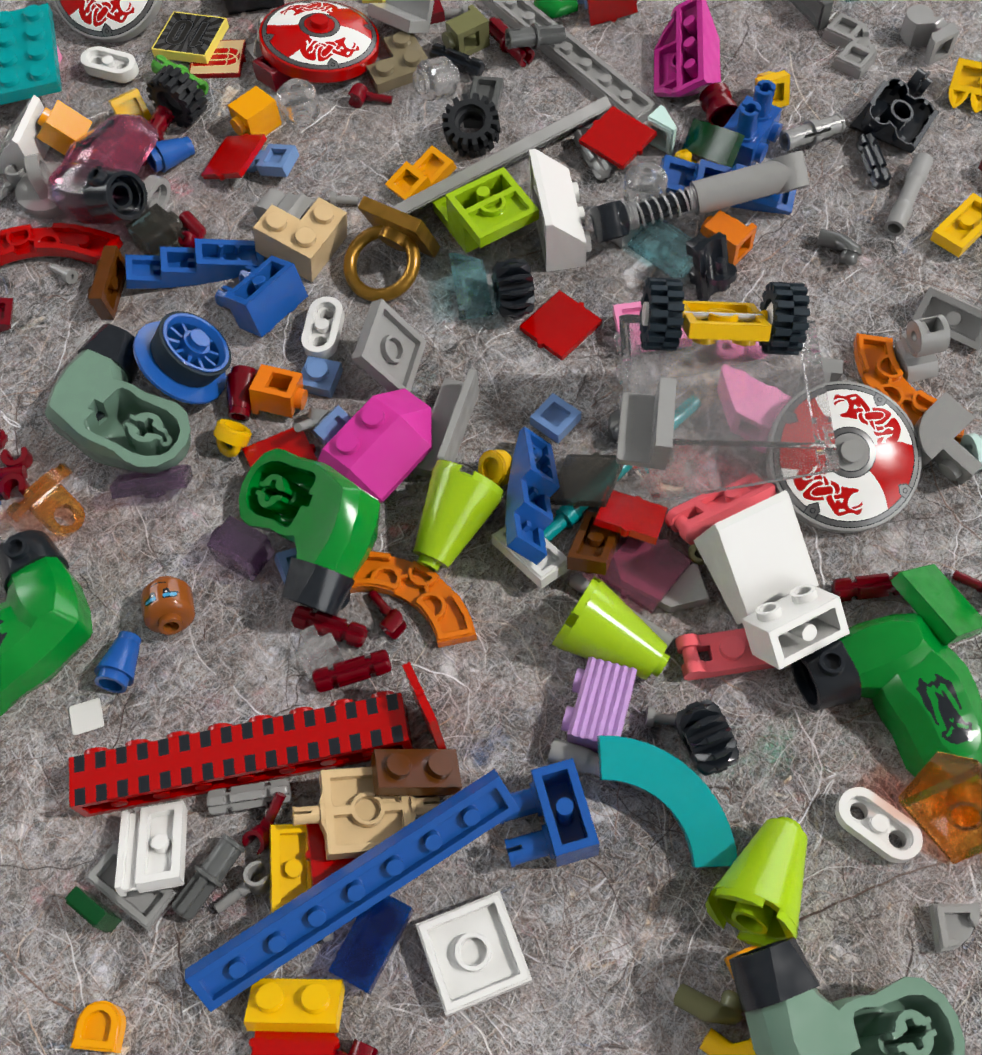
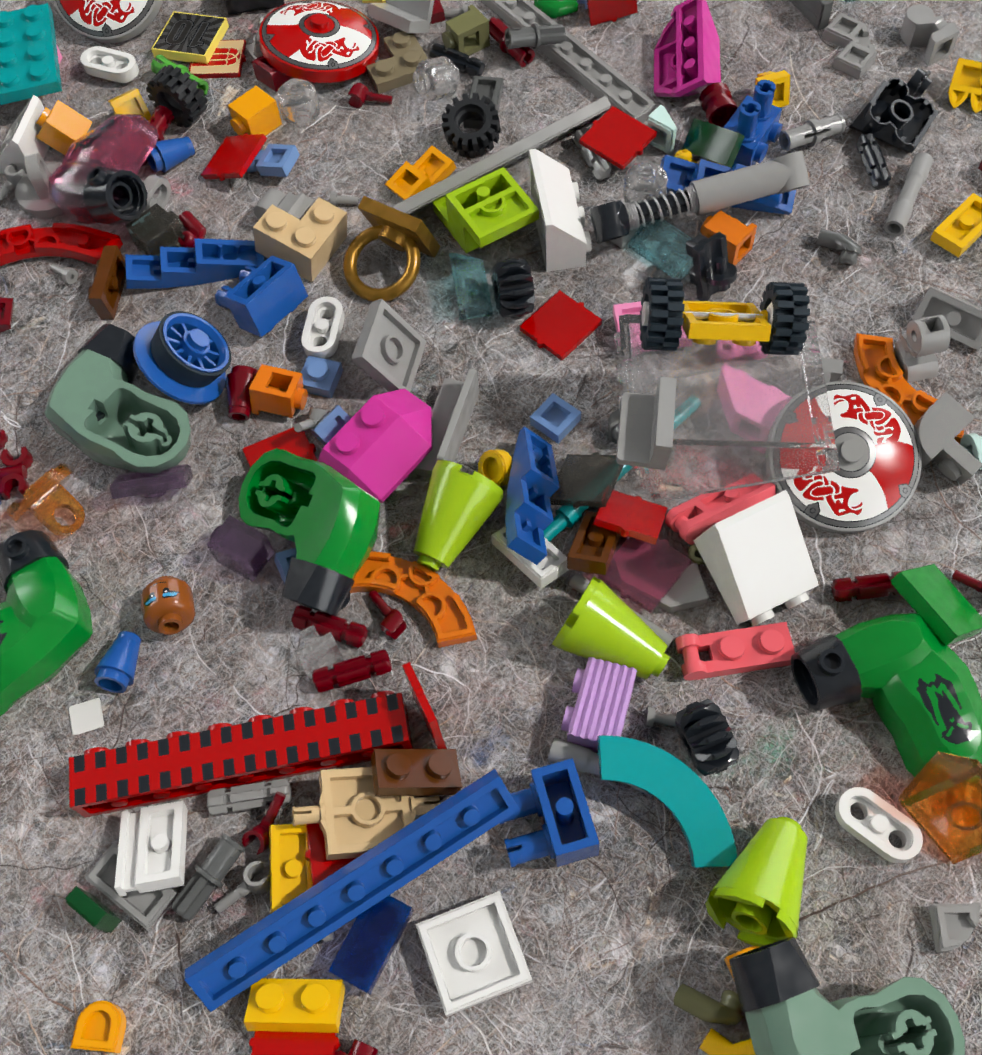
yellow tile [213,419,252,458] -> none
white brick [742,584,850,670] -> none

